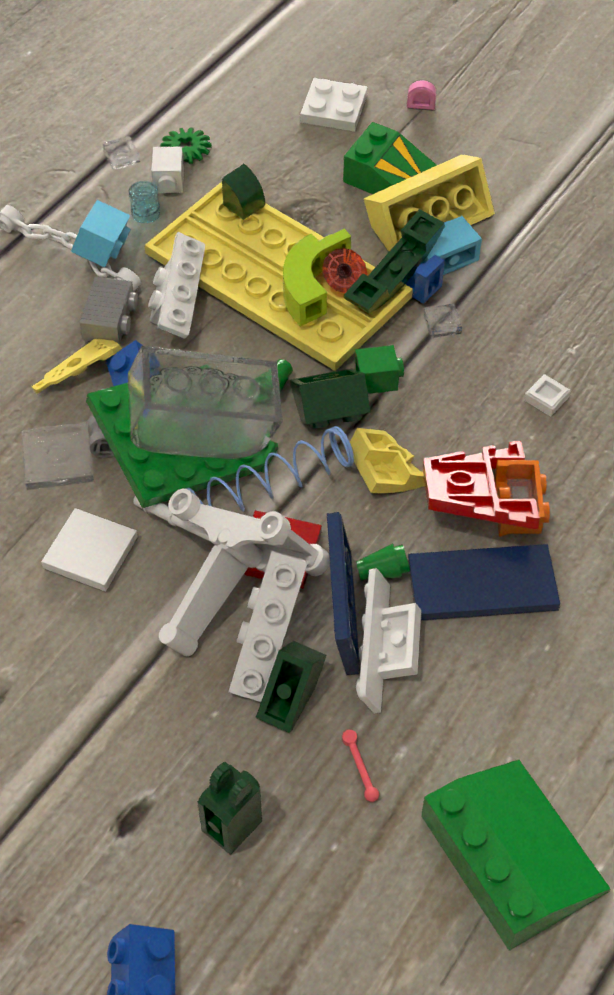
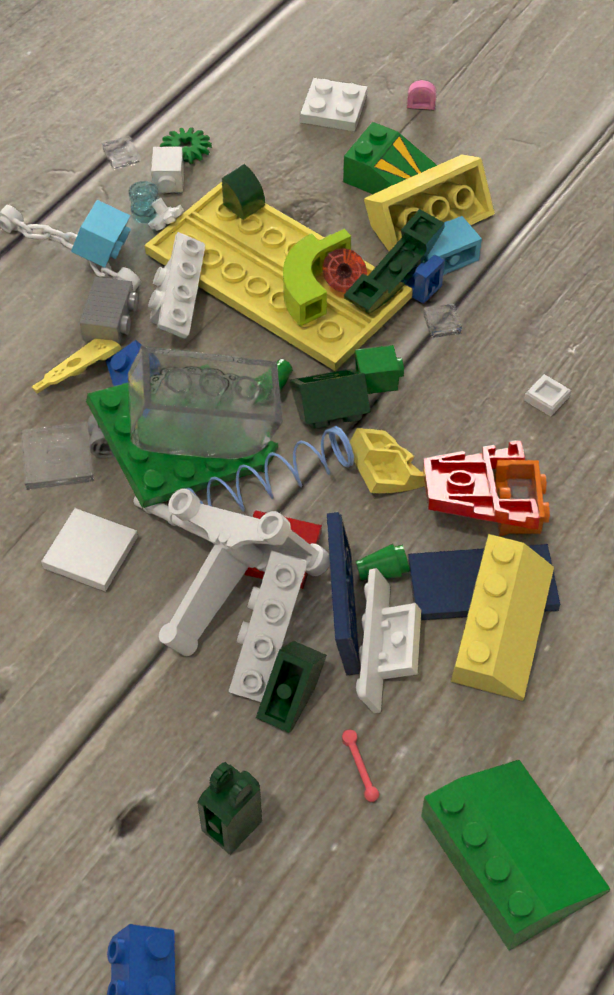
none -> white plant [148,198,184,231]
none -> light yellow slope [451,534,554,701]

